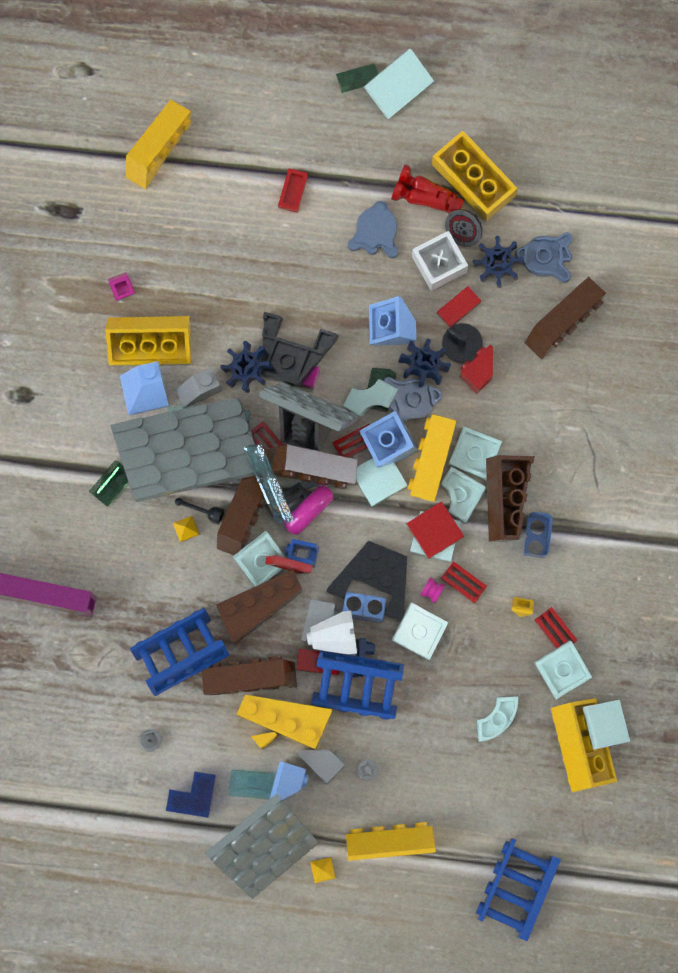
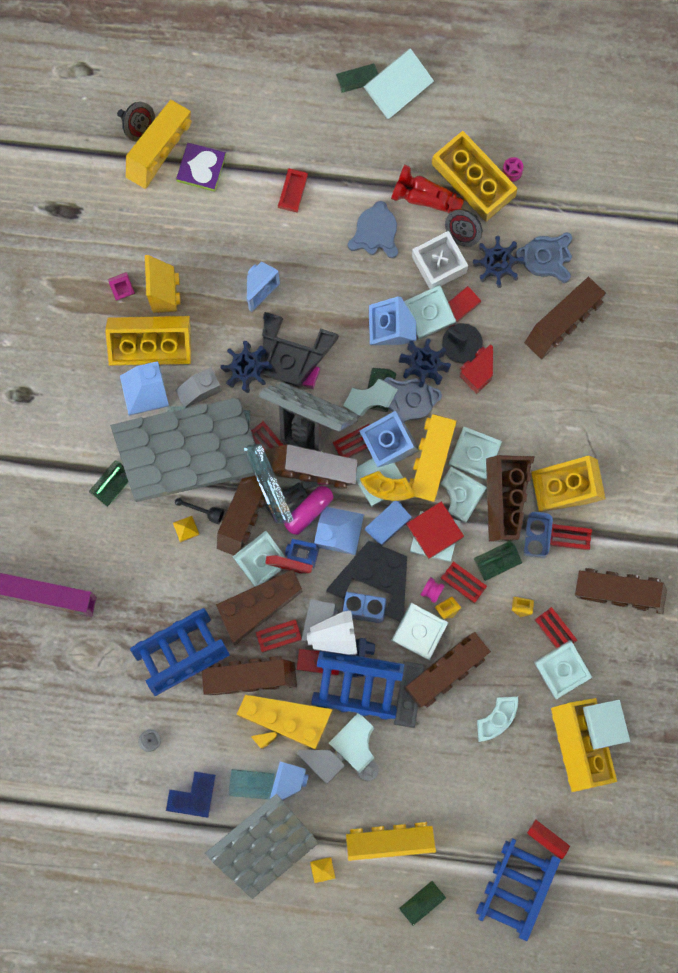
none -> shield [117,101,155,142]
none -> yellow slope [145,255,181,313]
none -> tile [176,142,226,192]
none -> light blue slope [247,261,280,312]
none -> red tile [255,619,302,653]
none -> light blue slope [314,507,364,555]
none -> light aqua tile [329,713,374,773]
none -> yellow tile [360,471,415,501]
none -> medium blue piece [365,501,412,546]
none -> dark grey tile [394,661,424,728]
none -> clear green slope [399,881,446,926]
none -> light aqua tile [404,285,457,340]
none -> reddish brown wedge [404,632,491,708]
none -> yellow slope [434,597,461,619]
none -> clear green slope [474,541,522,581]
none -> dark pink wheel [502,157,523,182]
none -> red tile [527,819,570,859]
none -> yellow slope [531,456,606,512]
none -> red tile [550,524,592,551]
none -> reddish brown wedge [575,568,667,614]

